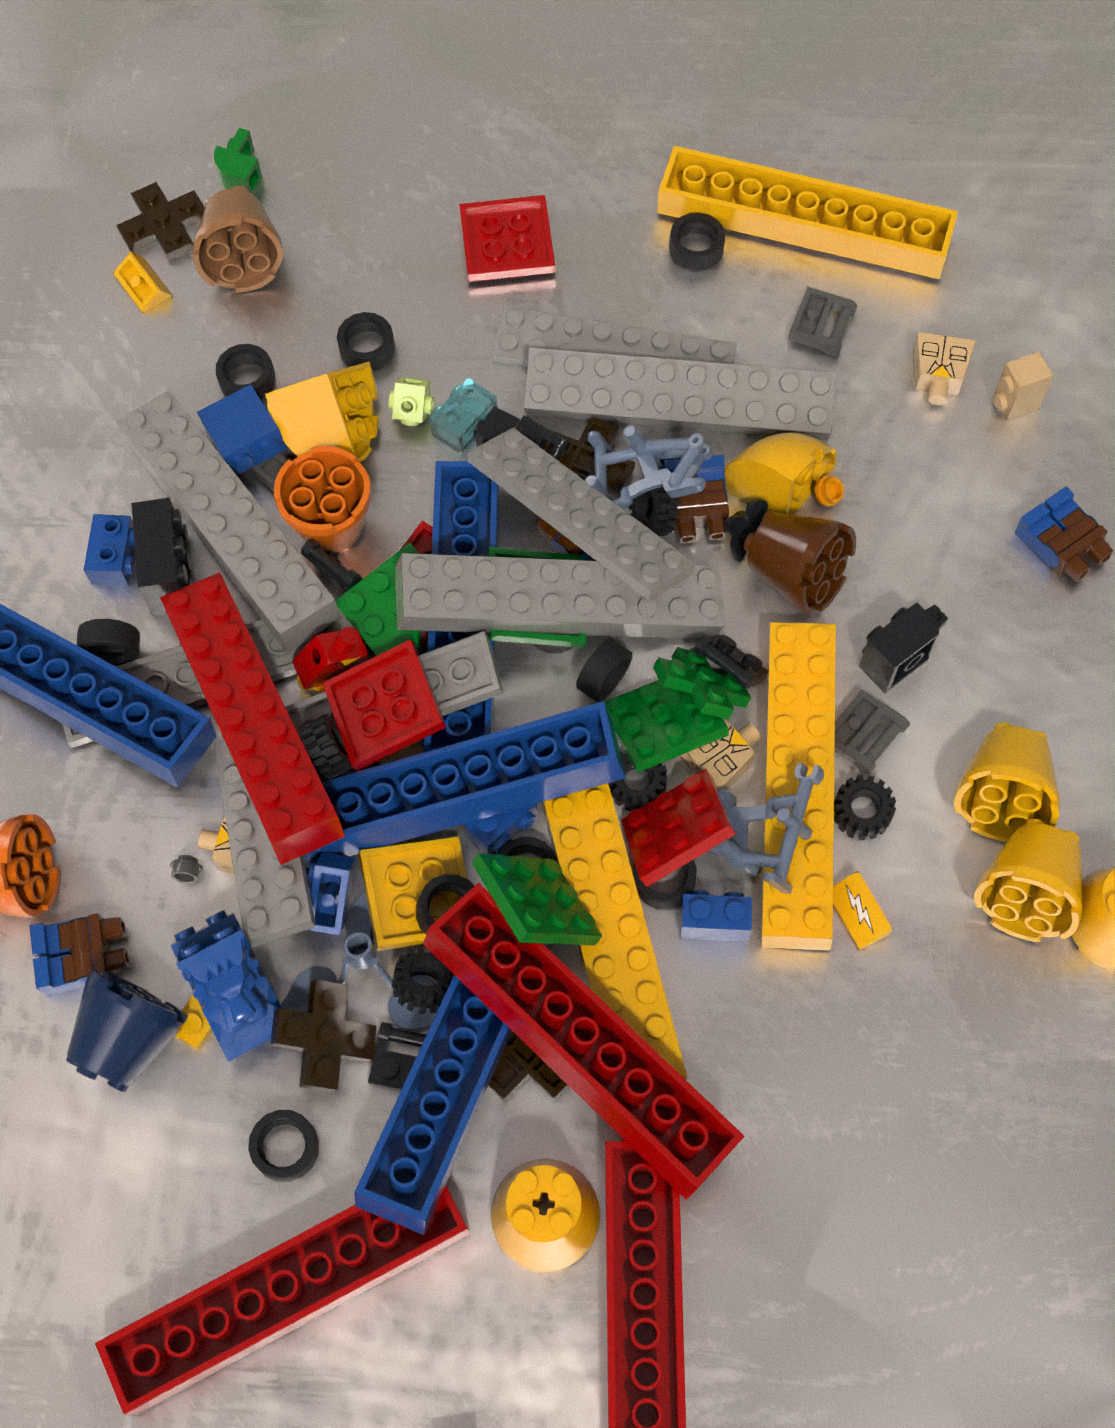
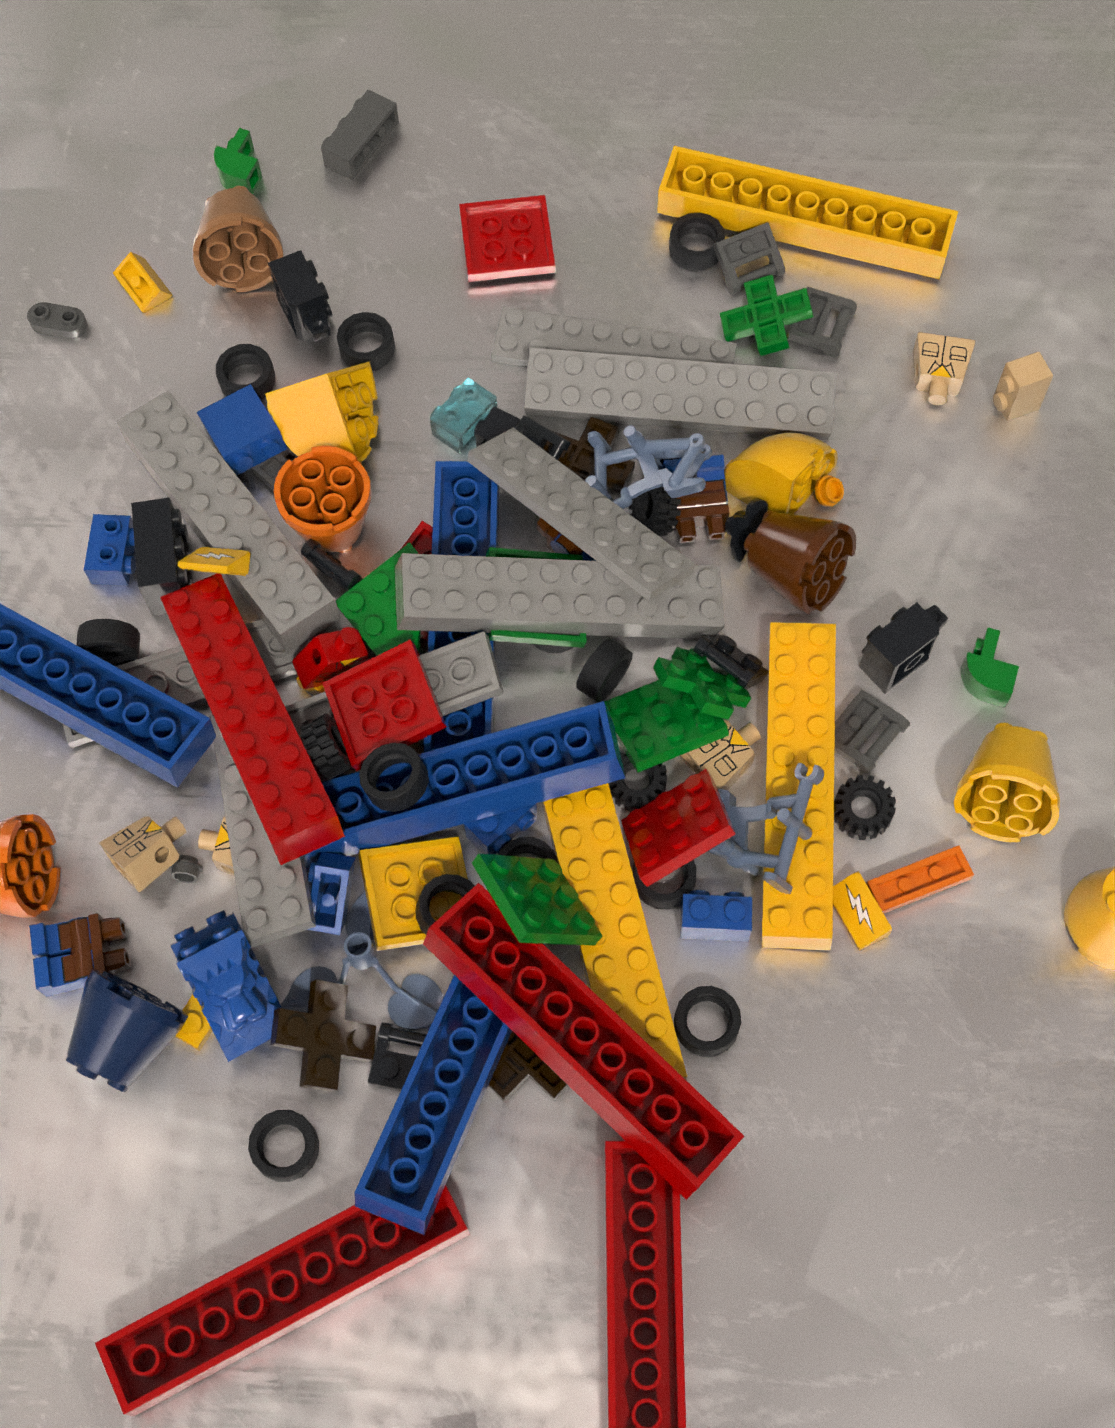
dark brown plate [116,182,205,261] -> none
yellowish green brick [389,376,434,426] -> none
black tyre [392,947,454,1014] -> none
yellow cone [491,1159,600,1272] -> none
yellow cone [974,819,1083,942] -> none
hips [1015,486,1113,582] -> none
none -> dark grey plate [27,302,88,339]
none -> tan torso [99,816,187,892]
none -> yellow slope [178,547,251,576]
none -> black hinge [268,250,333,342]
none -> dark grey brick [321,90,399,180]
none -> black tyre [359,743,429,812]
none -> black tyre [674,986,741,1057]
none -> dark grey plate [713,222,785,295]
none -> green plate [720,275,814,356]
none -> orange plate [866,845,974,914]
none -> green brick [961,628,1019,708]

